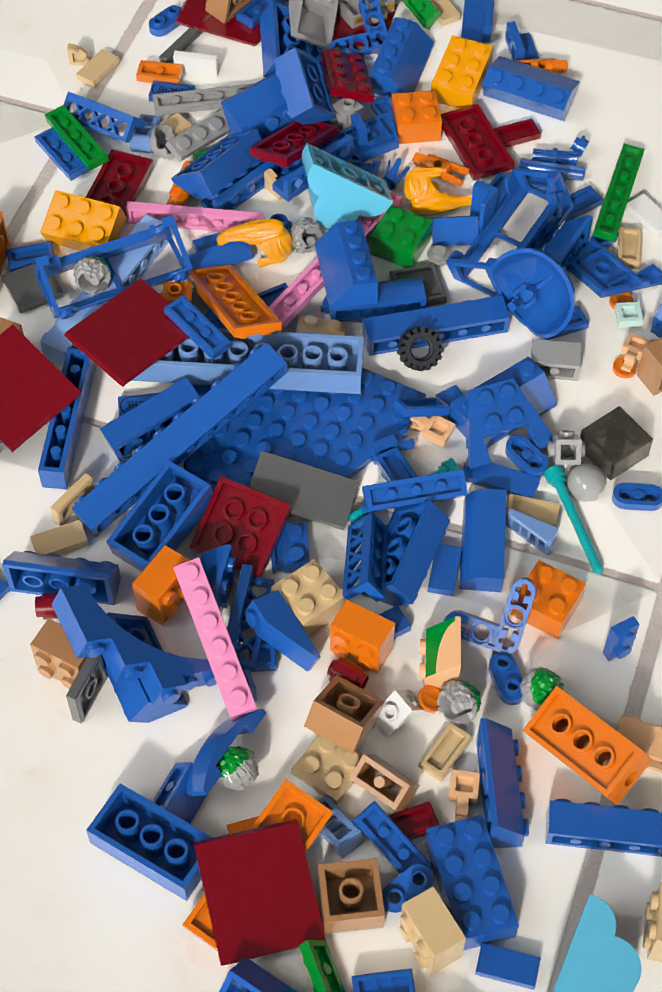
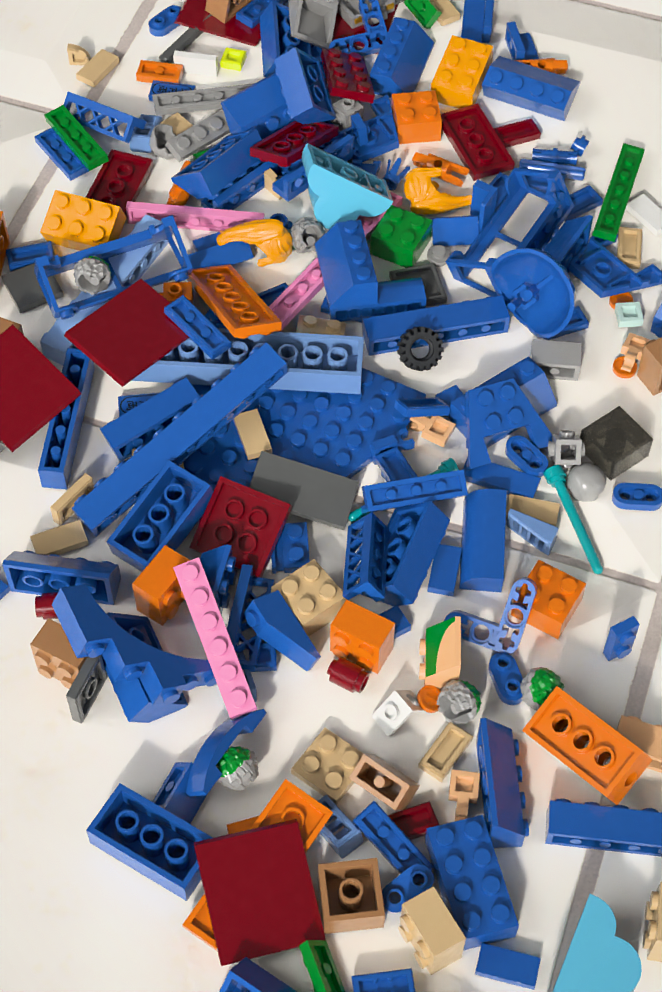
medium nougat brick [304,675,385,753] -> none
none -> neon yellow tile [220,48,247,71]
none -> tan tile [233,409,272,460]

